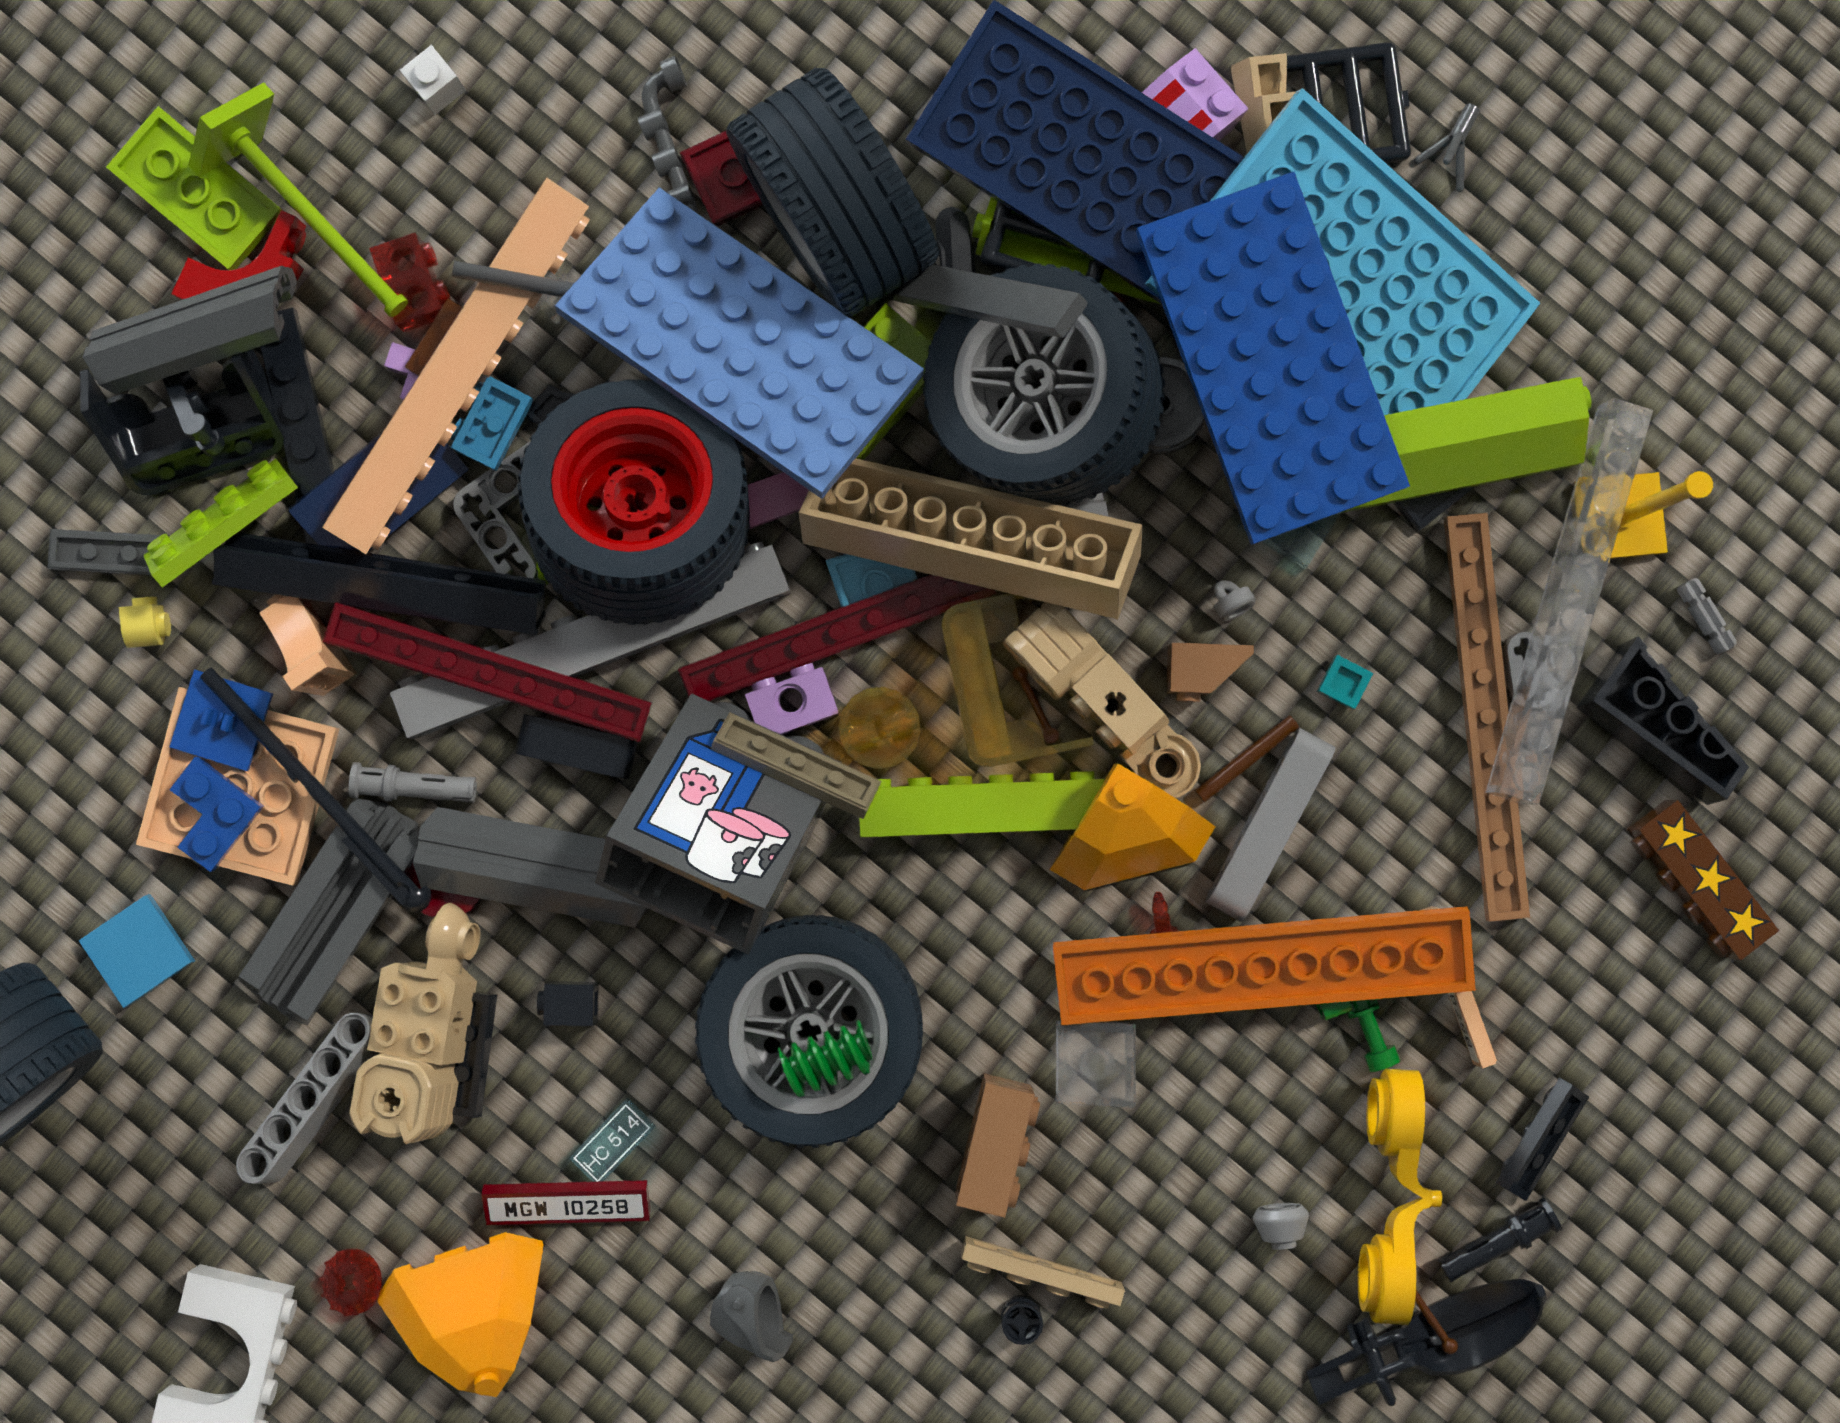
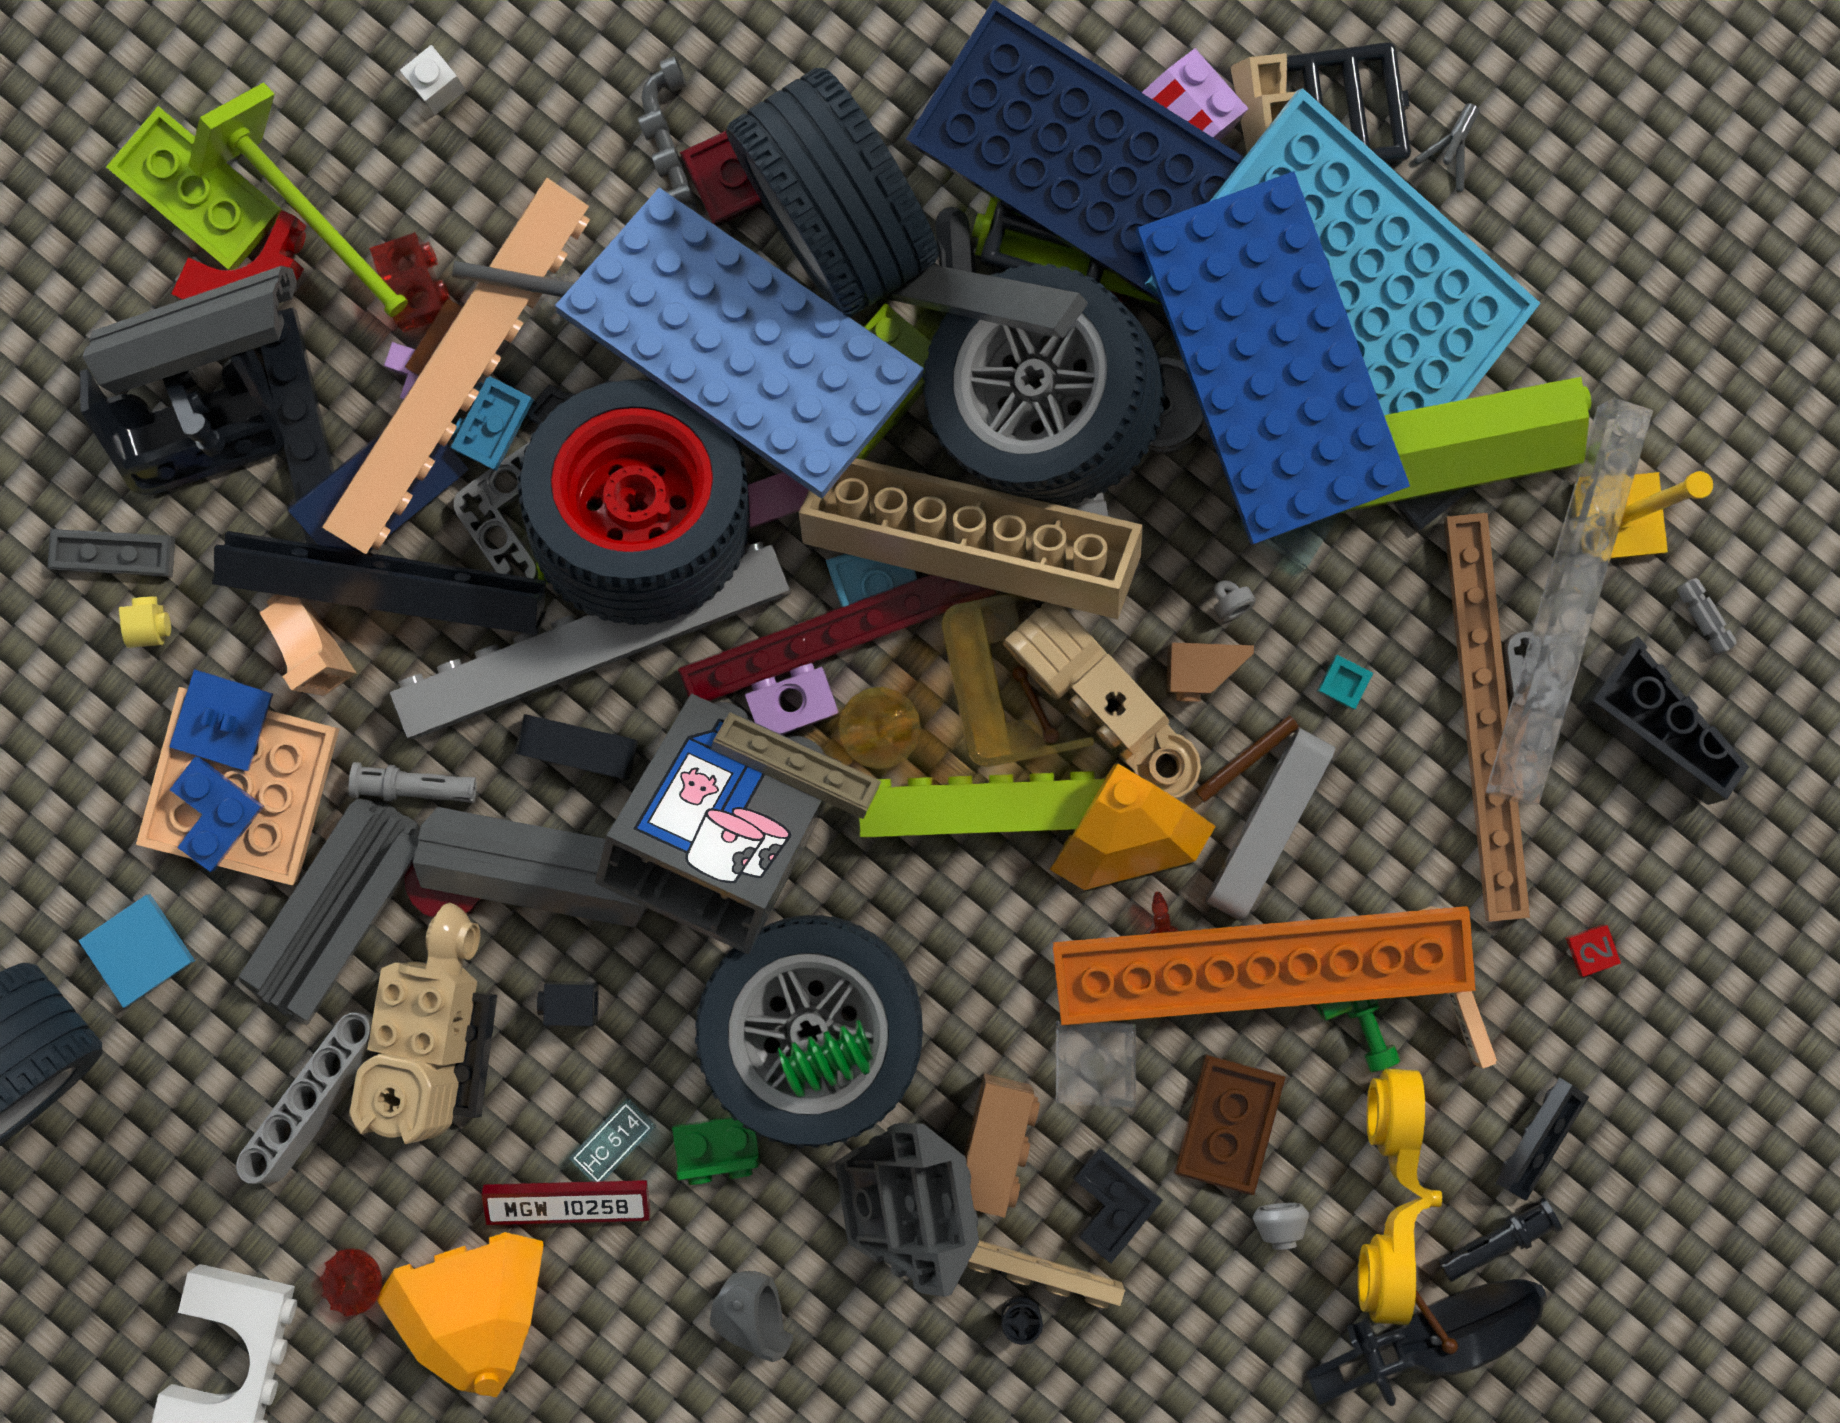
lime plate [143,458,298,588] -> none
black bar [200,667,432,912] -> none
dark red tile [323,602,653,742] -> none
reddish brown brick [1627,800,1780,961] -> none
none -> green bracket [672,1117,761,1185]
none -> dark grey wedge [835,1123,979,1297]
none -> black plate [1073,1145,1163,1264]
none -> reddish brown tile [1174,1054,1286,1195]
none -> red tile [1565,924,1621,977]

